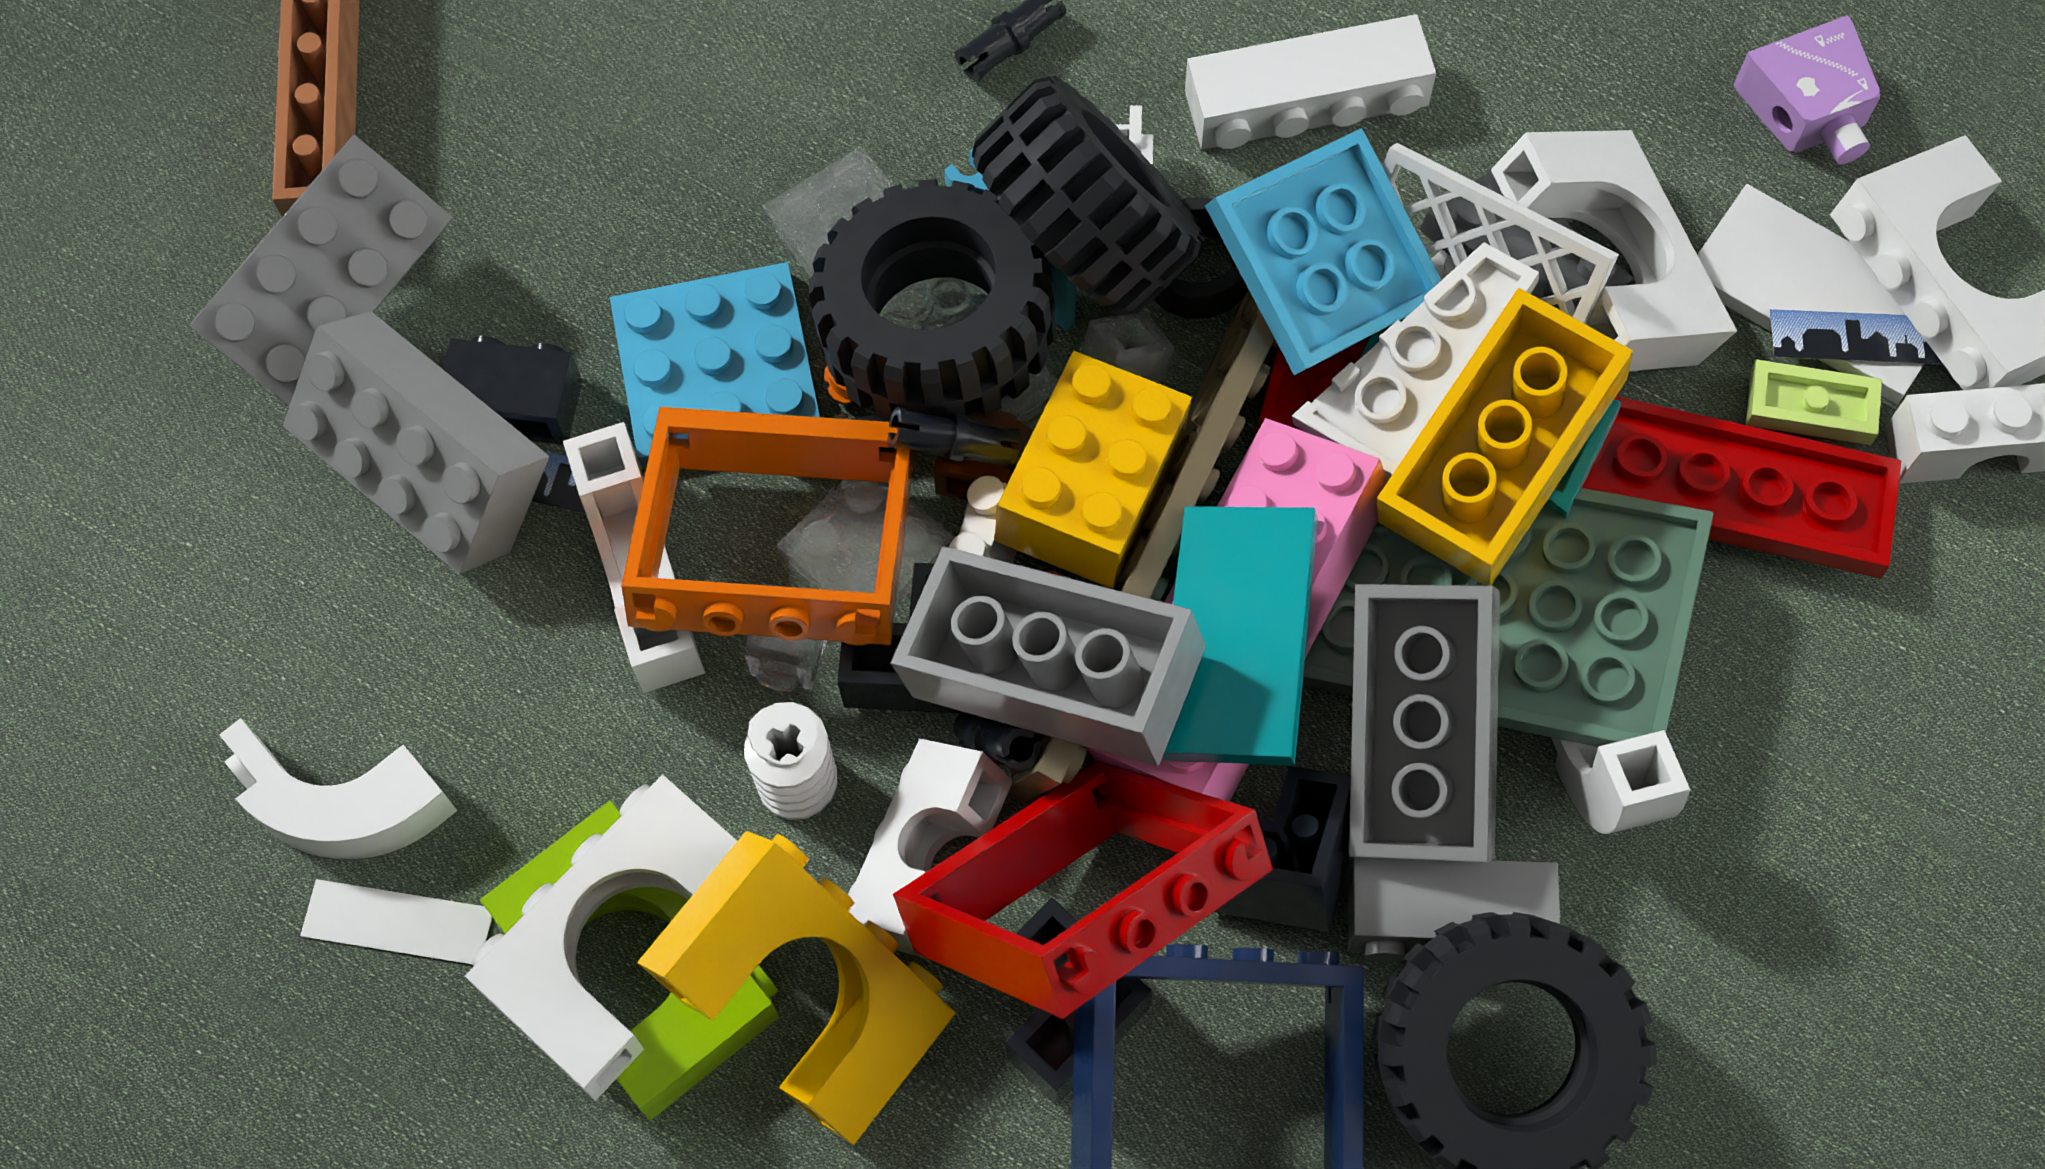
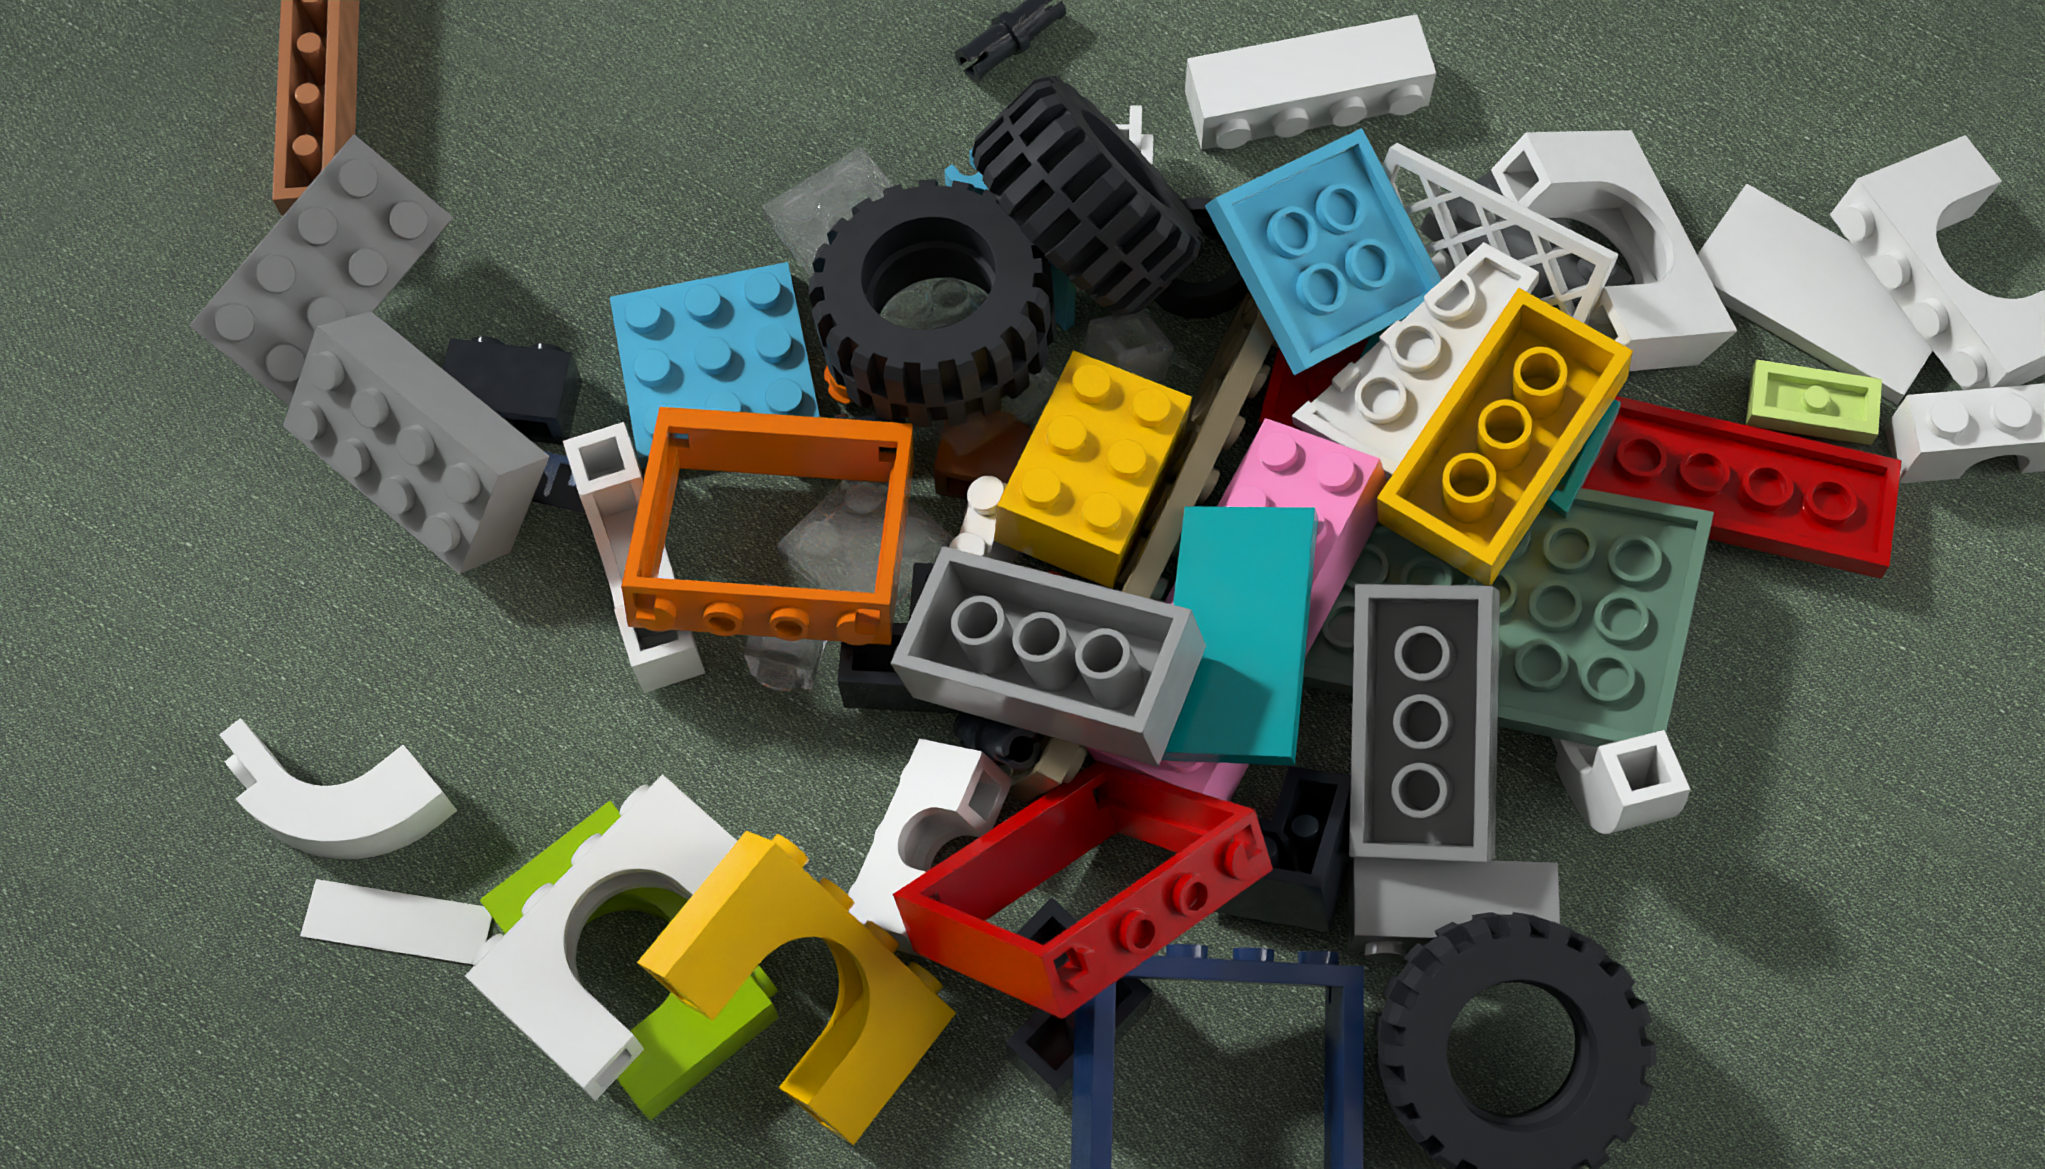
white piece [745,702,837,820] -> none
black pin [887,407,1021,470] -> none
lavender torso [1734,15,1880,165] -> none
sticker [1770,309,1943,364] -> none

